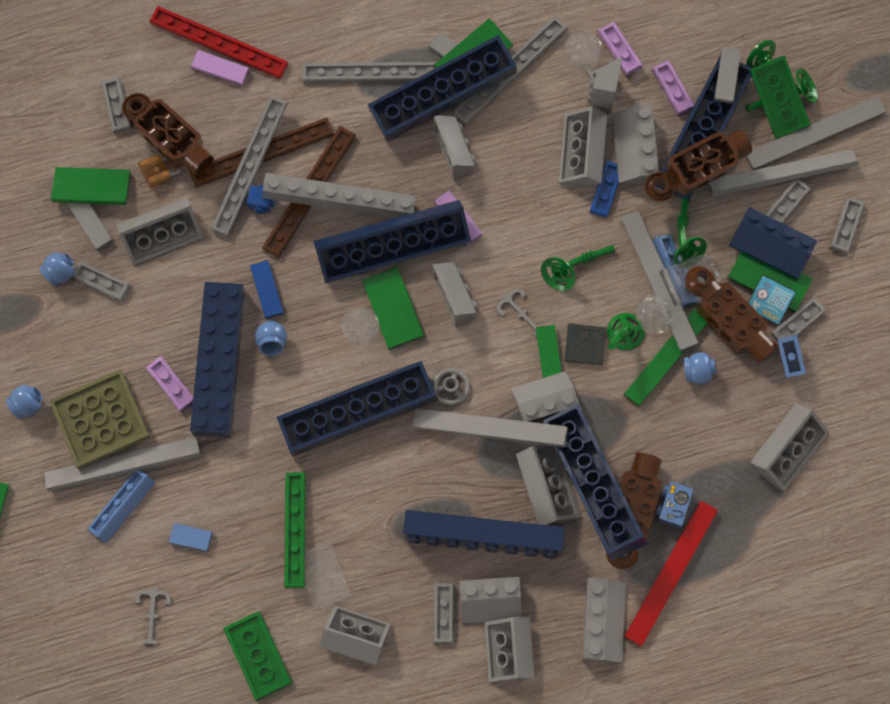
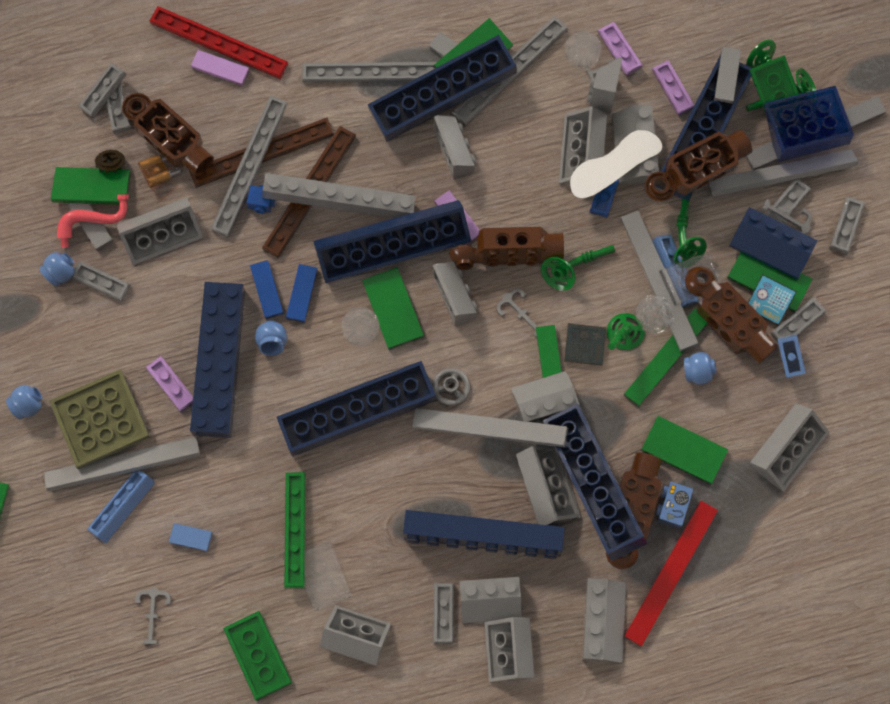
none -> coral animal [57,195,129,248]
none -> light grey tile [79,62,127,118]
none -> dark brown gear [95,150,125,174]
none -> blue tile [286,264,318,323]
none -> reddish brown brick [449,227,564,270]
none -> white sticker [570,130,662,198]
none -> green tile [641,416,728,485]
none -> light grey piece [761,199,812,234]
none -> clear blue slope [764,86,854,162]

